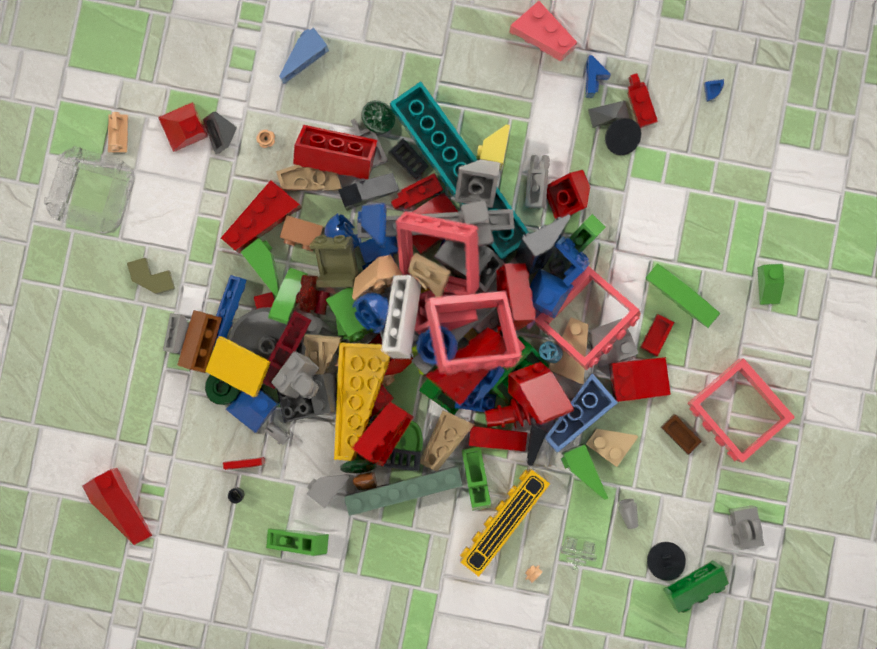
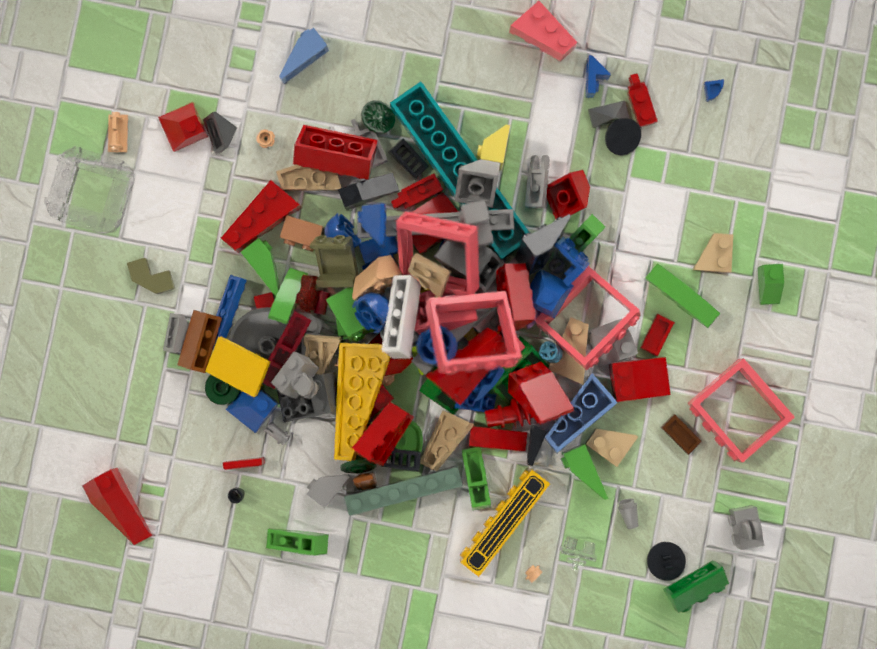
none -> tan wing [693,233,733,273]

